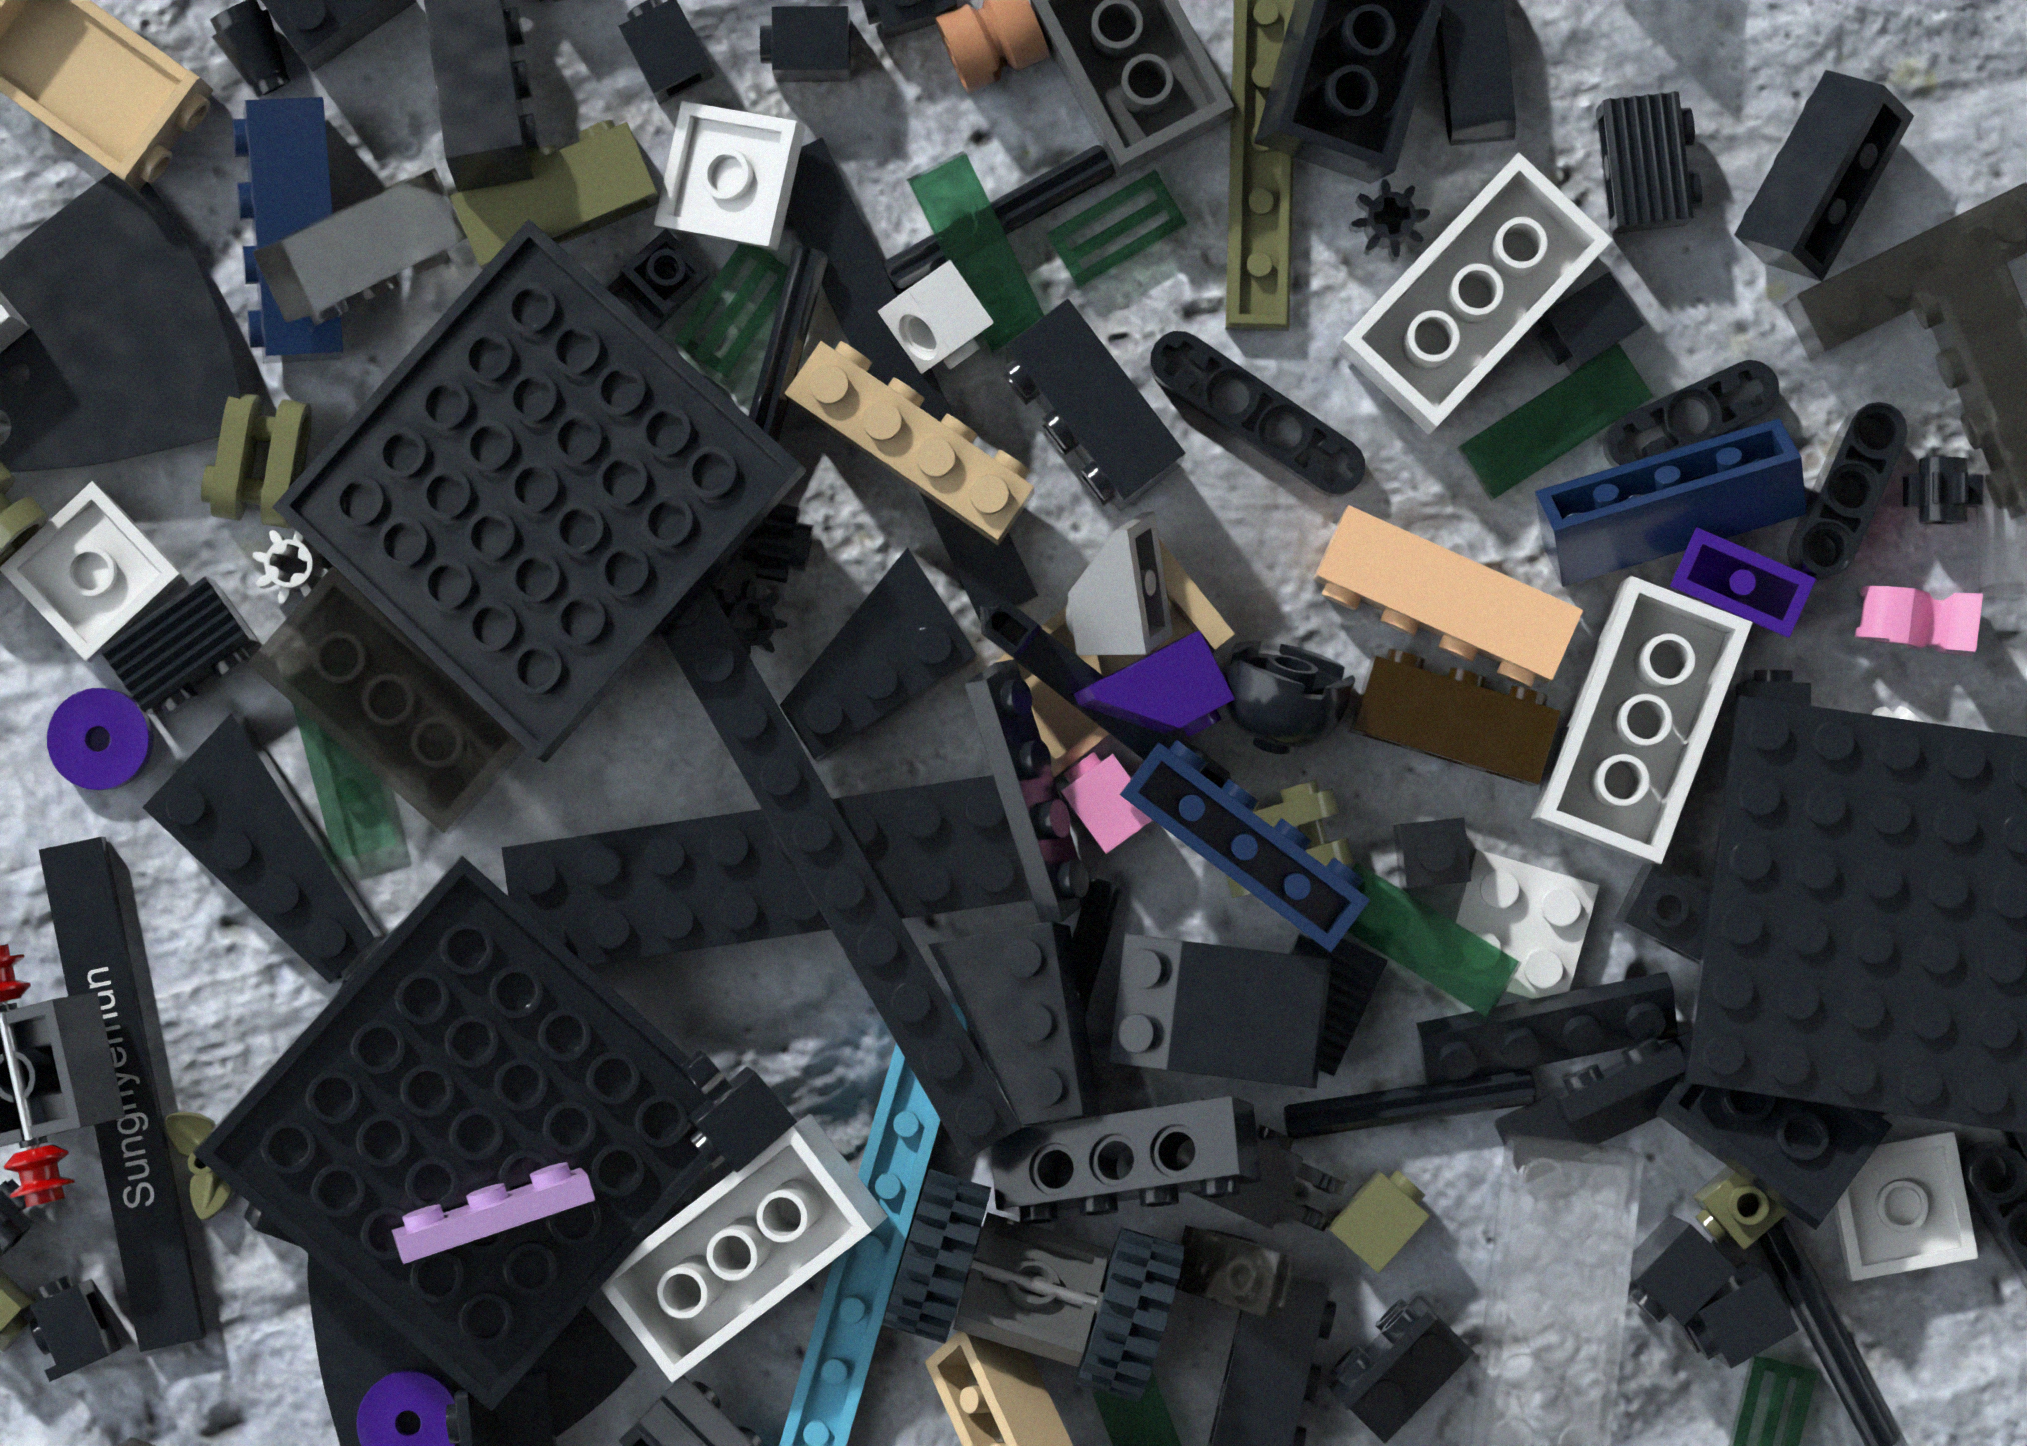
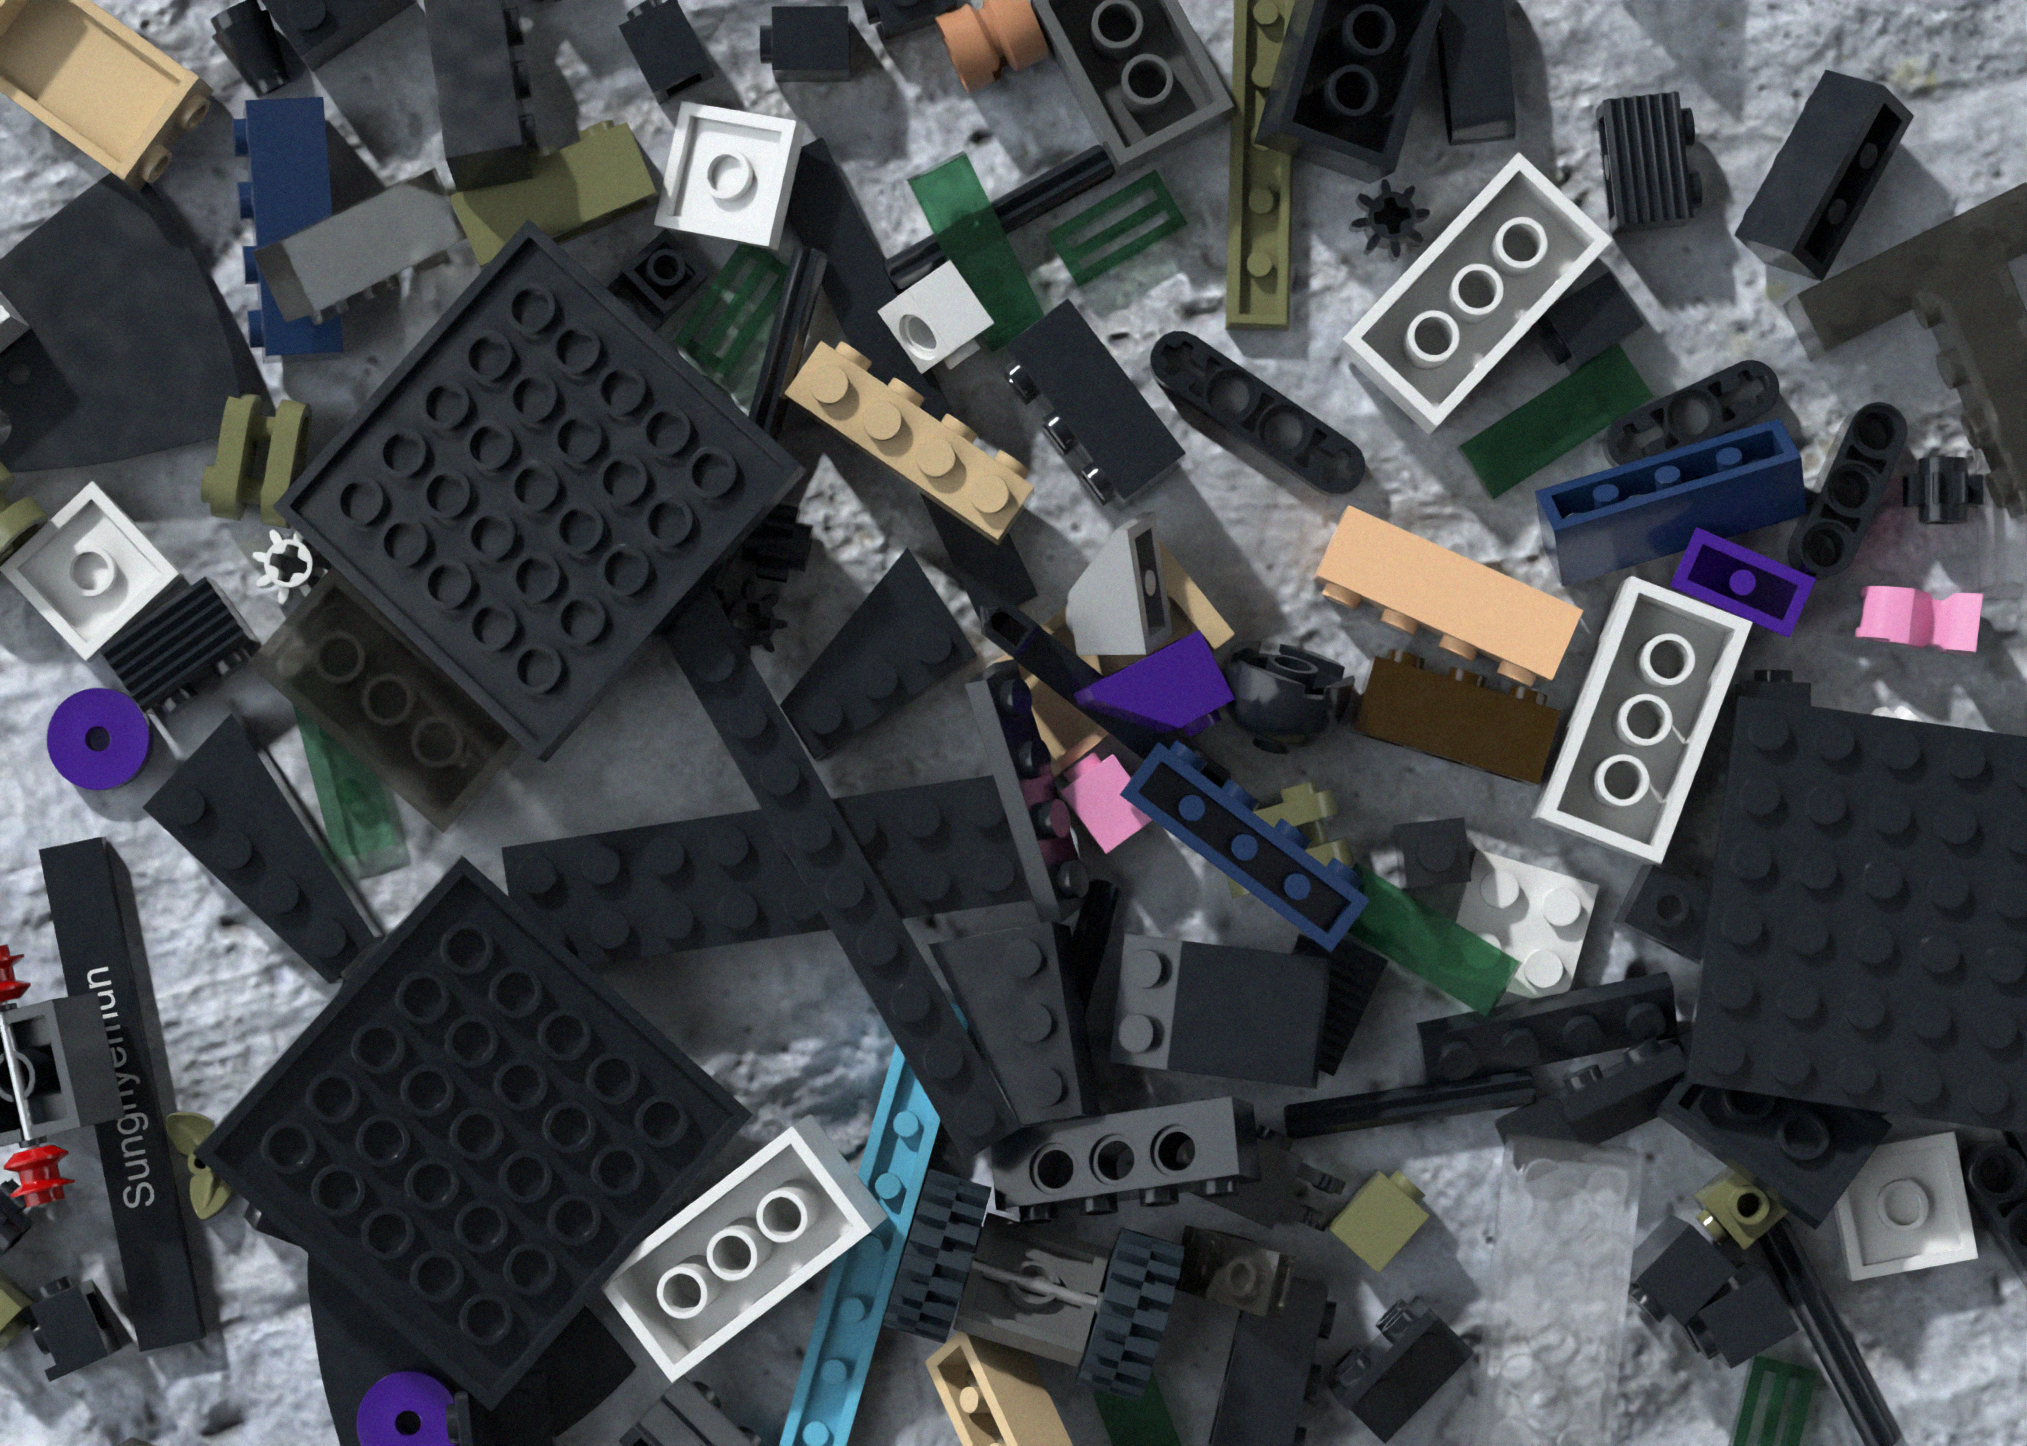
lavender plate [392,1162,595,1264] -> none
black brick [679,1050,797,1173] -> none

